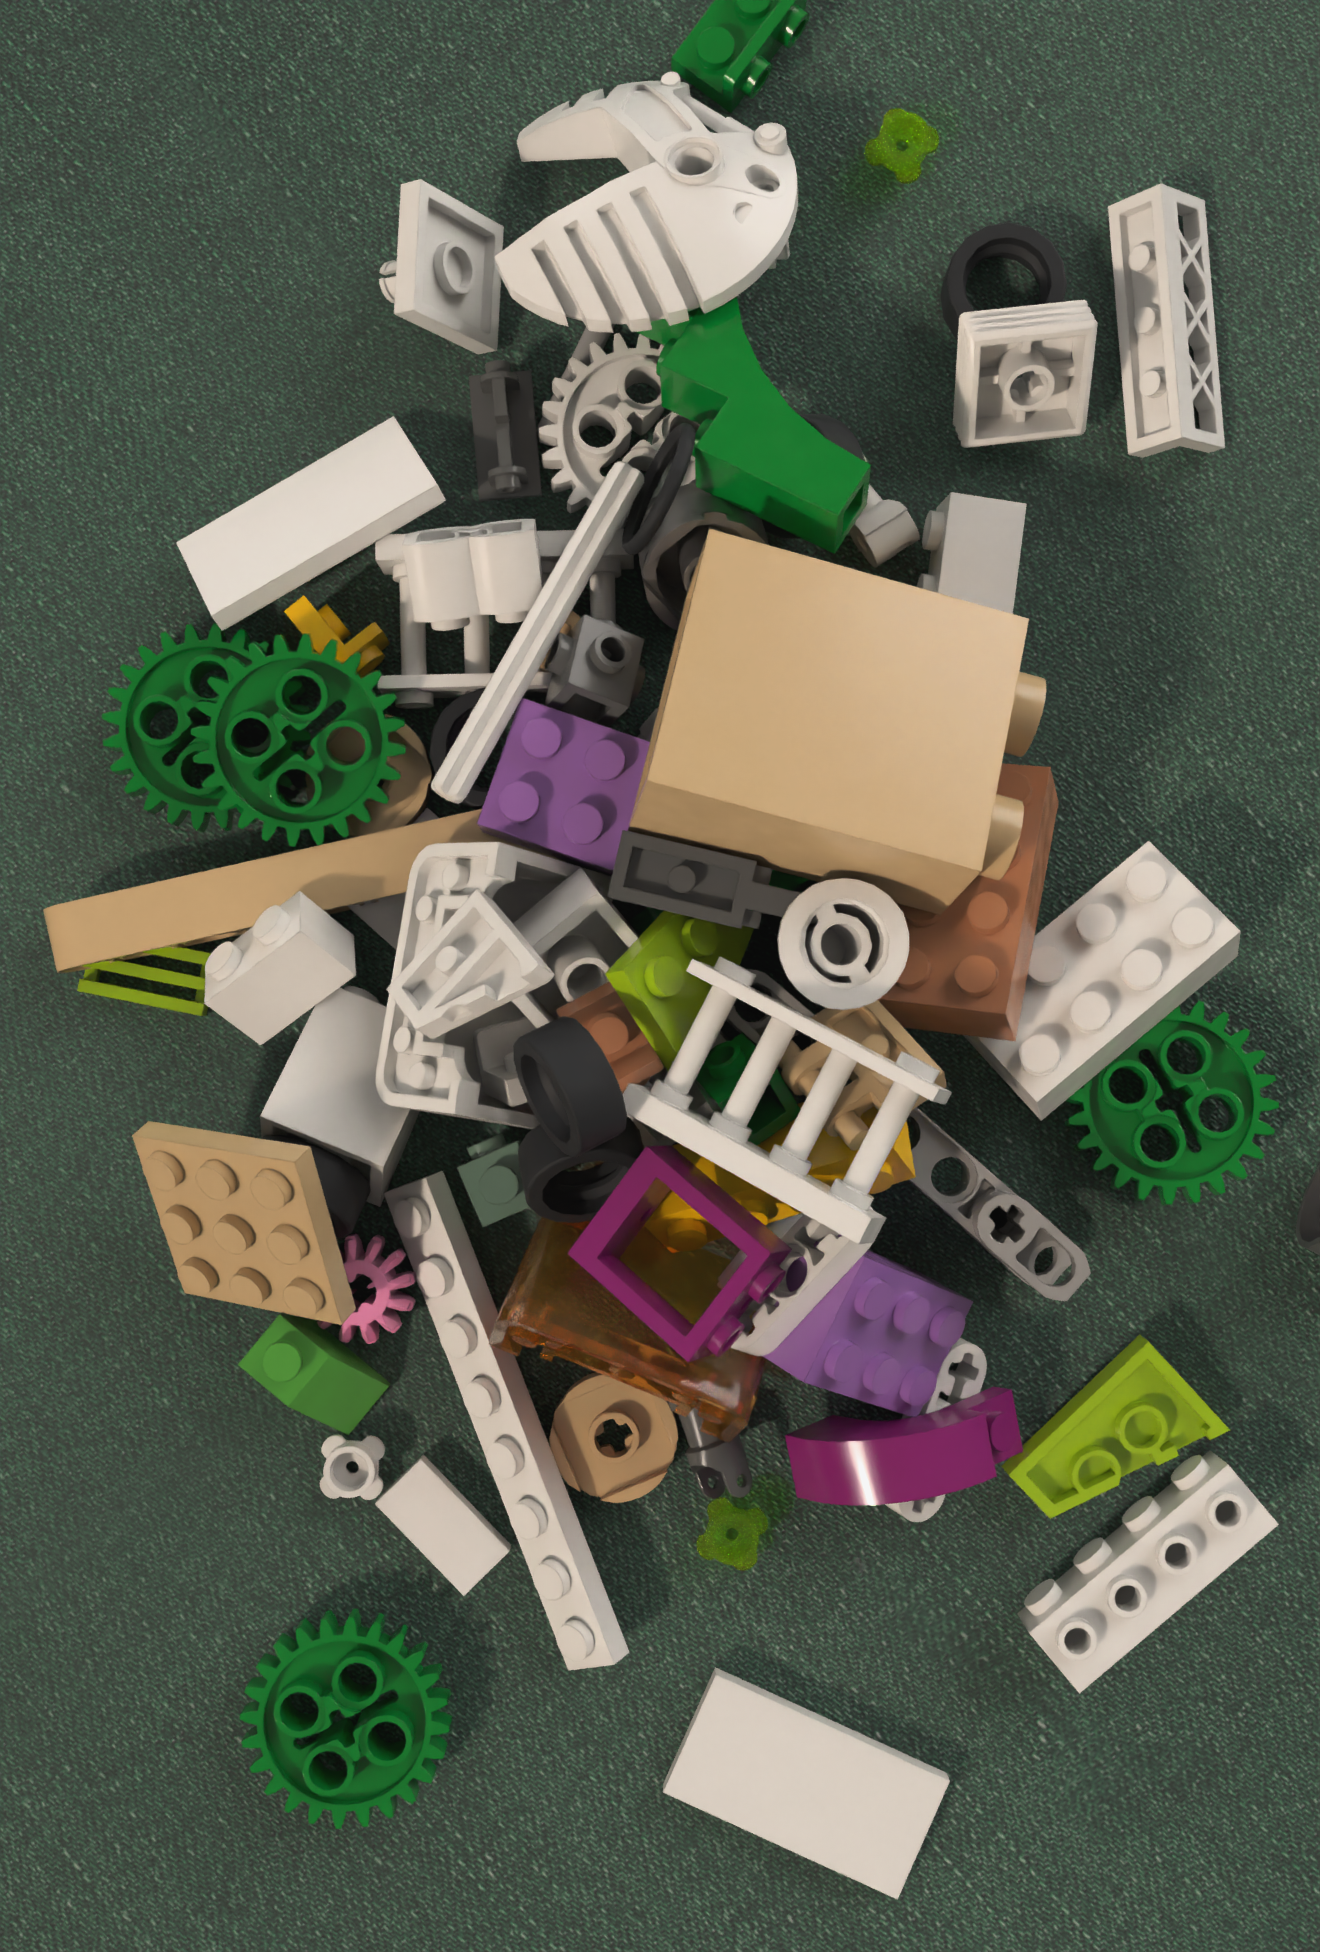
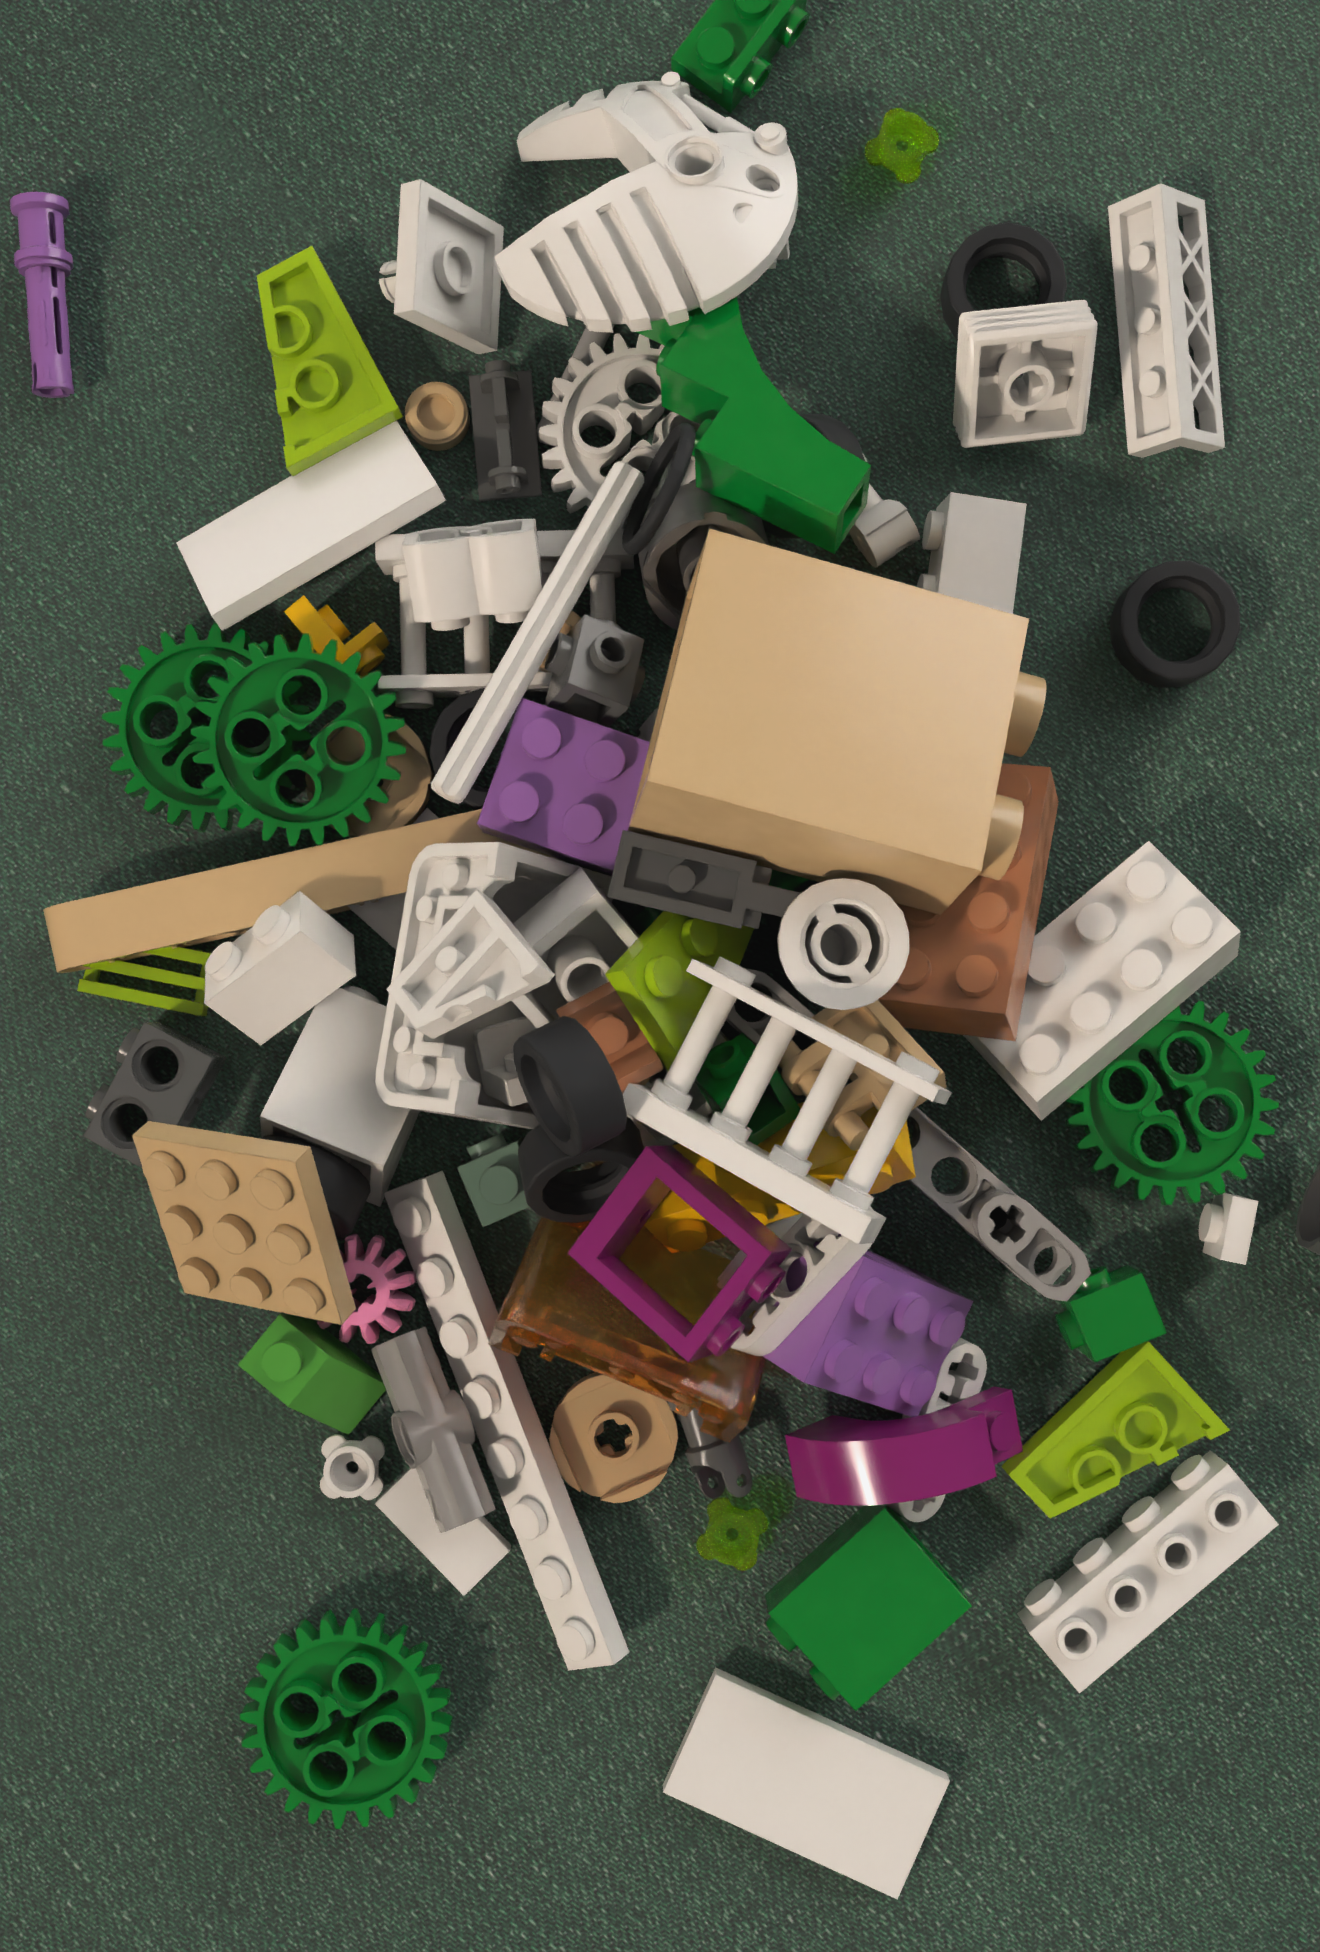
none -> medium lavender pin [10,192,74,398]
none -> dark grey brick [83,1022,227,1168]
none -> lime wing [257,246,403,476]
none -> light grey piece [371,1327,496,1533]
none -> tan tile [405,382,470,451]
none -> green brick [765,1504,972,1712]
none -> green brick [1055,1265,1167,1362]
none -> black tyre [1110,560,1241,688]
none -> white plate [1199,1193,1259,1265]

